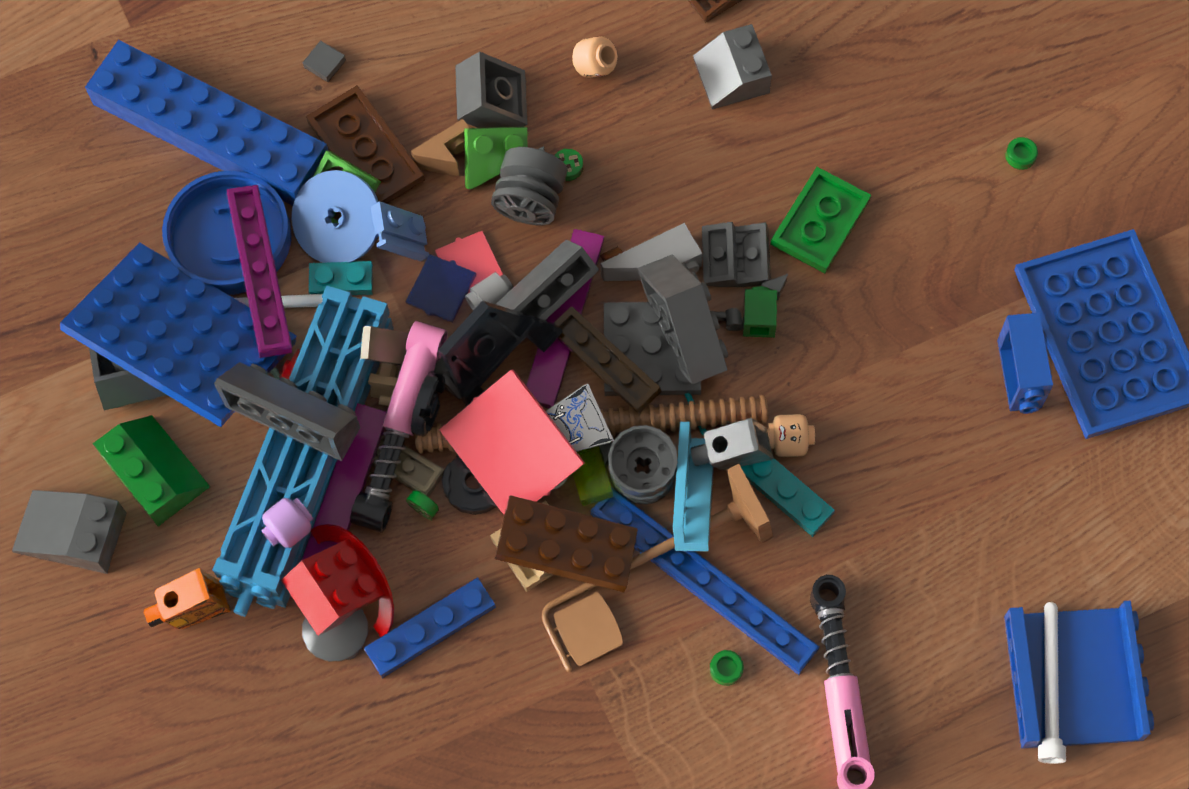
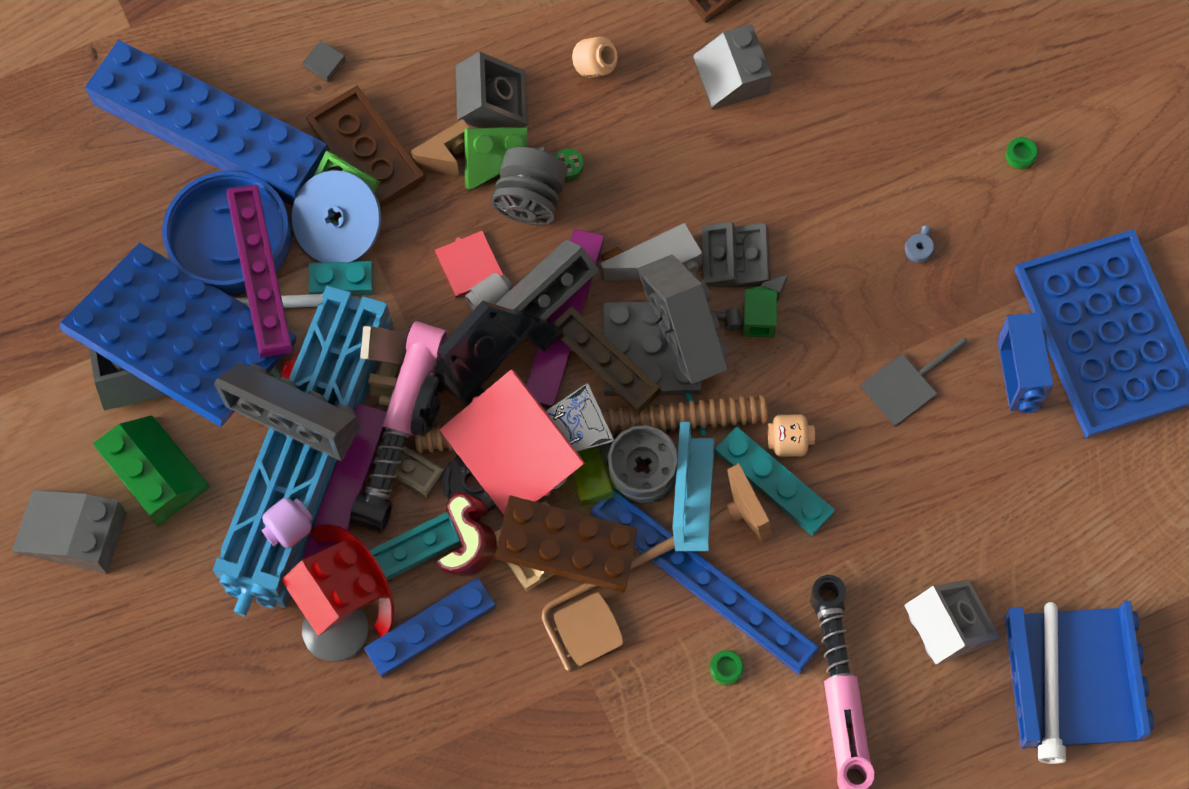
orange torso [144,568,231,629] -> none
medium blue plate [371,201,430,262] -> none
clear blue piece [406,254,477,323] -> none
green tile [406,490,439,520] -> none
dark grey torso [691,418,773,470] -> none
green plate [770,167,871,274] -> none
none -> teal plate [369,512,461,581]
none -> dark red animal [436,492,497,577]
none -> dark grey piece [860,338,967,427]
none -> light grey slope [904,579,1000,665]
none -> sand blue piece [905,226,934,263]

